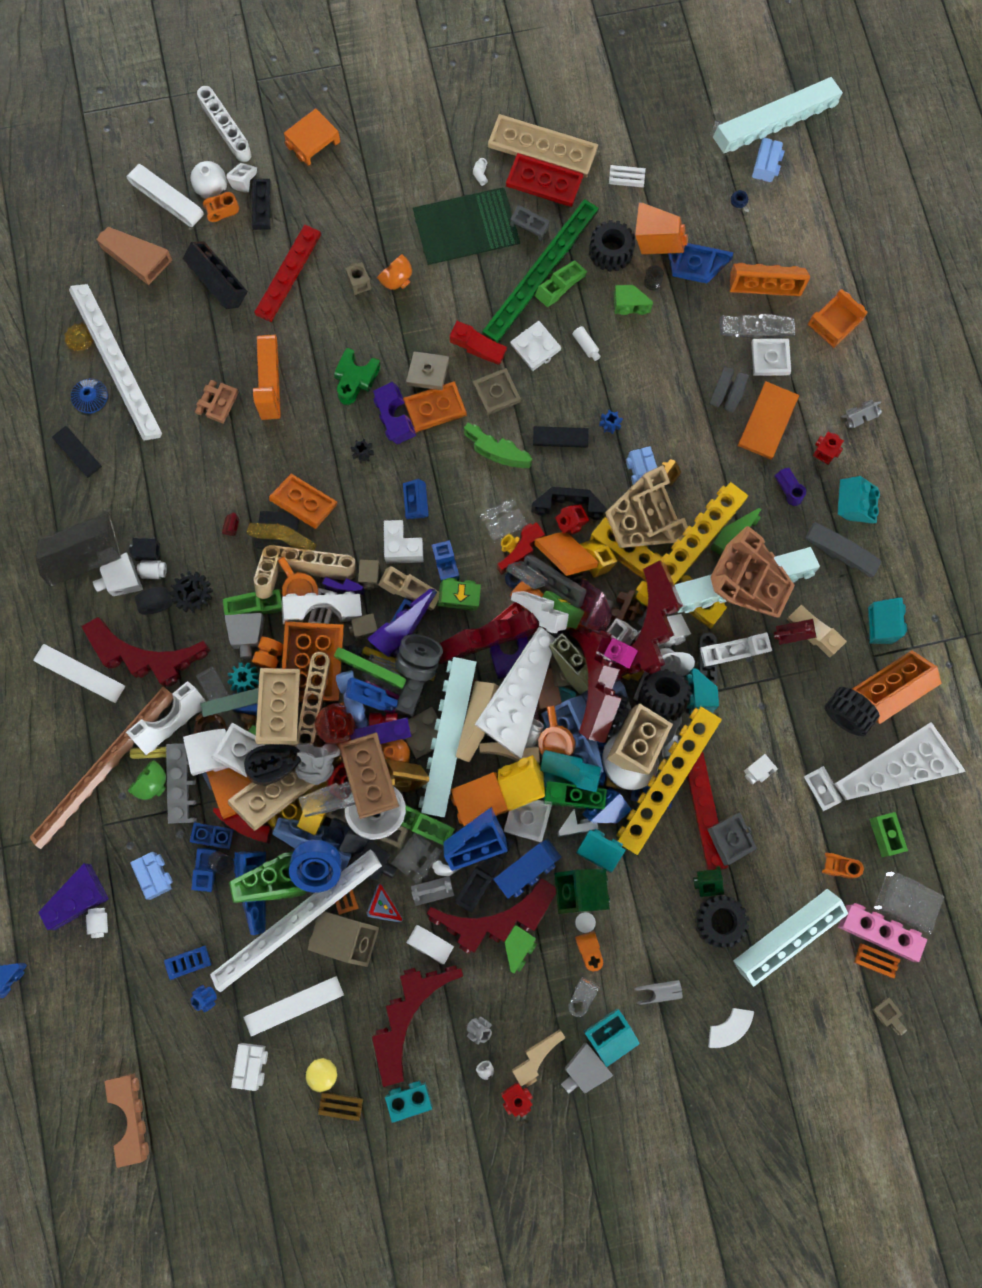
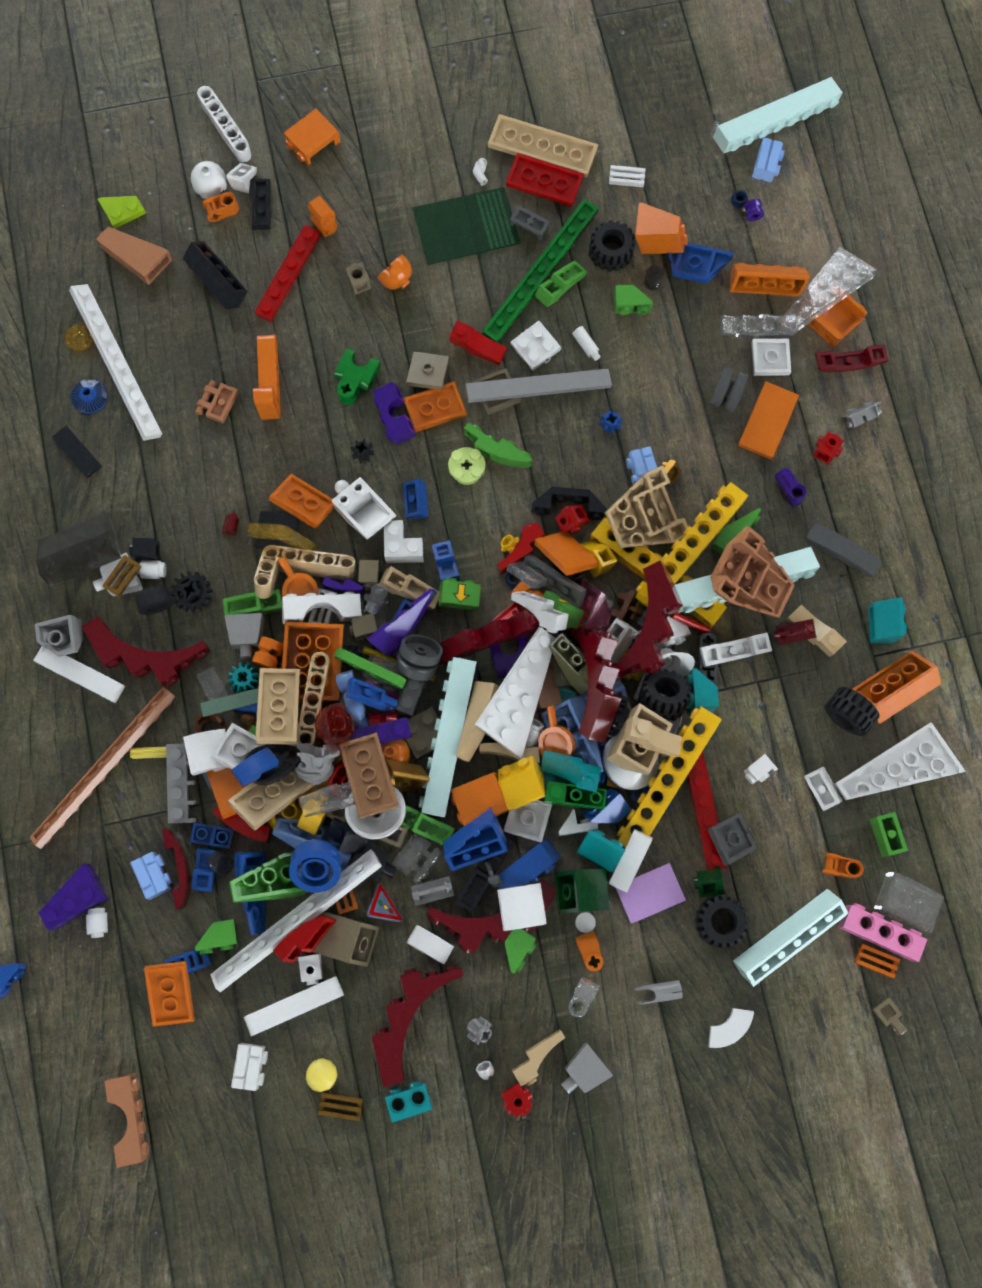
white beam [126,164,204,227] -> none
white arch [126,681,206,755] -> none
bright green cylinder [128,760,166,800] -> none
blue gear [191,985,217,1013] -> none
white arm [432,861,463,877] -> none
clear plate [480,499,527,542] -> none
black tile [533,426,589,448] -> none
teal slope [583,1008,640,1067] -> none
dark pink brick [604,638,638,668] -> none
teal slope [838,476,880,523] -> none
none -> light grey slope [35,615,84,657]
none -> lime wing [98,196,146,229]
none -> pearl gold tile [102,555,142,598]
none -> orange tile [144,961,195,1027]
none -> dark red slope [162,829,190,909]
none -> bright green slope [195,919,237,955]
none -> blue slope [231,747,279,786]
none -> red slope [273,916,336,963]
none -> white brick [298,954,324,985]
none -> orange brick [308,196,337,237]
none -> white slope [331,477,396,540]
none -> clear hips [364,583,390,614]
none -> yellowish green plate [448,447,485,485]
none -> light grey tile [465,369,612,403]
none -> dark grey hand [485,861,503,888]
none -> white slope [497,883,547,931]
none -> white tile [609,829,653,893]
none -> lavender tile [615,863,686,924]
none -> tan slope [624,716,682,757]
none -> red piece [670,612,711,633]
none -> dark purple wheel [744,199,764,221]
none -> clear wing [778,247,877,335]
none -> dark red slope [815,344,889,372]

